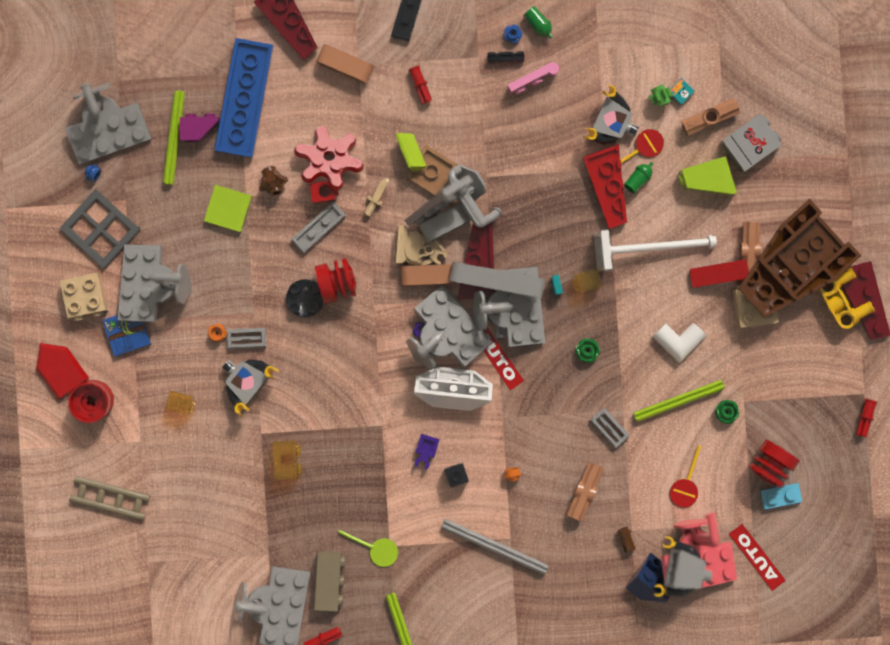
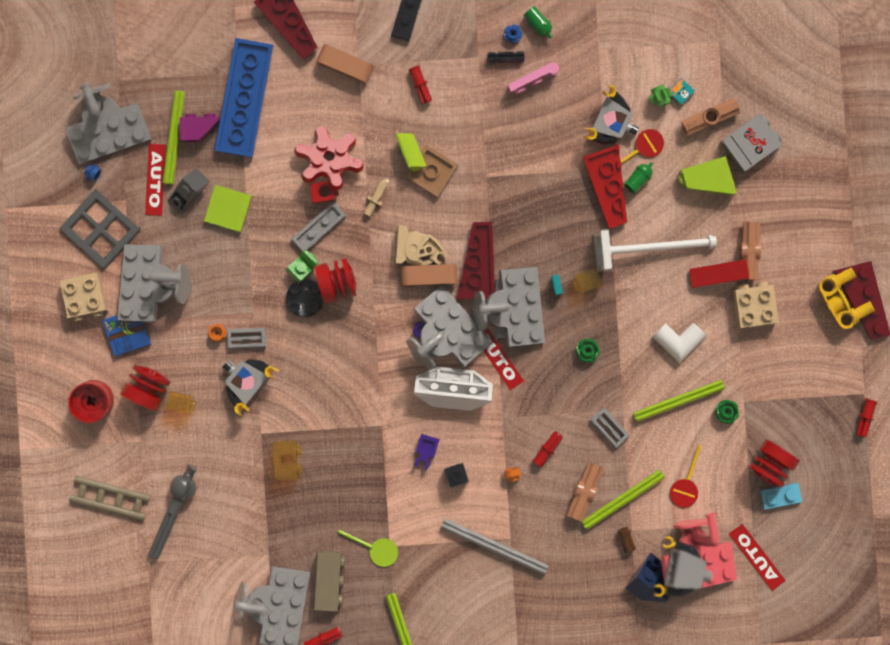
red tile [36,343,89,400] -> none
reddish brown rock [259,166,288,196] -> none
light grey plate [405,164,502,228] -> none
light grey beam [419,204,472,243] -> none
light grey beam [449,262,546,298] -> none
reddish brown wedge [738,199,862,318] -> none
none -> red wheel [120,364,171,411]
none -> red sticker [145,144,166,216]
none -> dark grey piece [148,464,197,559]
none -> dark grey slope [167,169,210,213]
none -> bright green bracket [285,250,319,283]
none -> red axle [532,431,563,468]
none -> lime axle [582,470,665,530]

